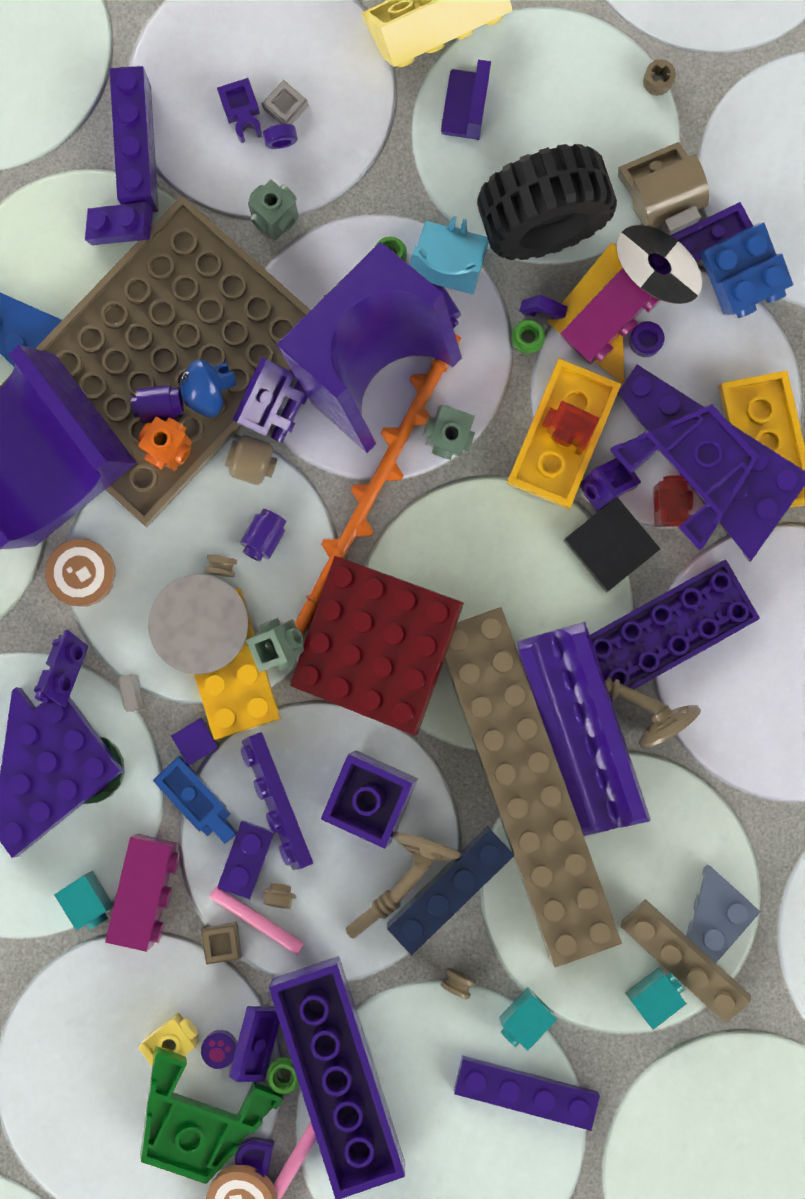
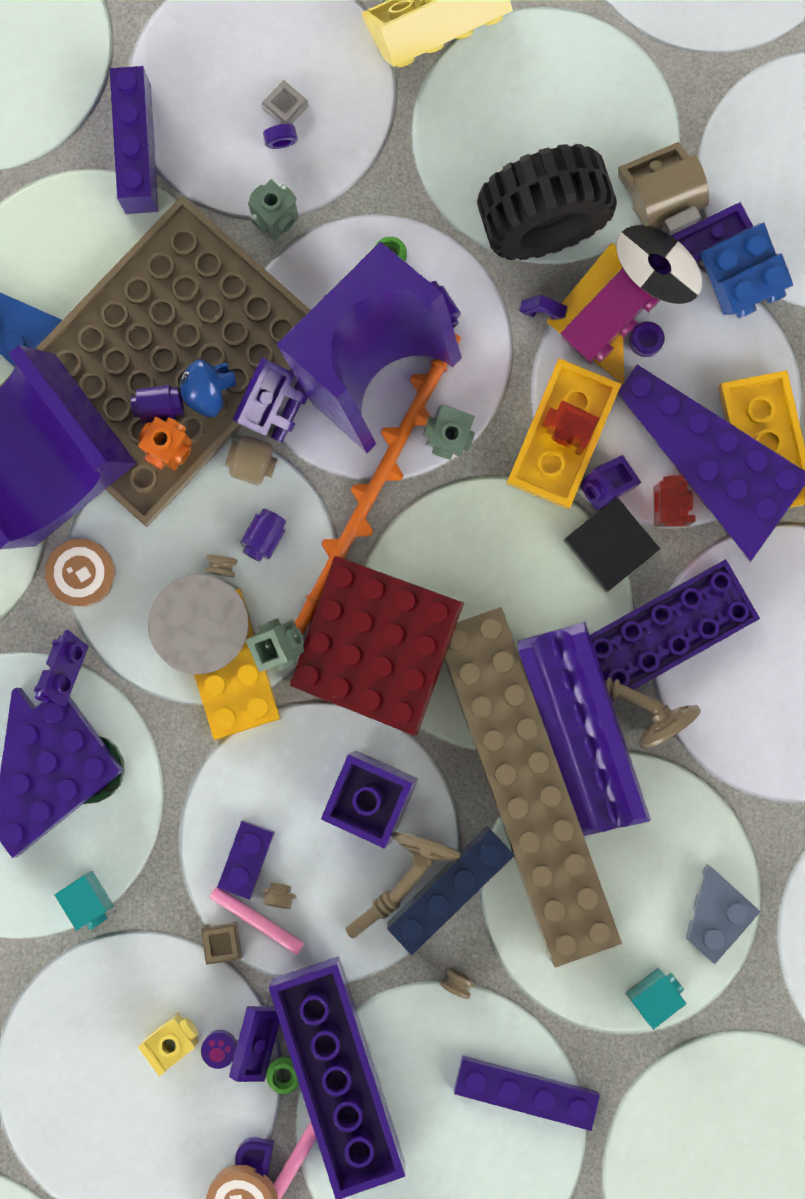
dark purple plate [85,202,153,245] -> none
magenta brick [105,834,180,952] -> none
light grey tile [118,675,145,712] -> none
green wing [140,1046,284,1184] -> none
blue hinge [153,756,237,844] -> none
dark purple tile [171,718,219,766] -> none
dark purple plate [217,78,262,143] -> none
dark purple plate [241,732,314,870] -> none
medium azure piece [410,216,489,295] -> none
dark purple panel [441,59,491,140] -> none
teal brick [499,987,557,1051] -> none
bright green plate [511,320,545,354] -> none
dark purple wing [610,404,759,551] -> none
dark tan plate [620,899,751,1023] -> none
dark tan bush [643,59,676,96] -> none

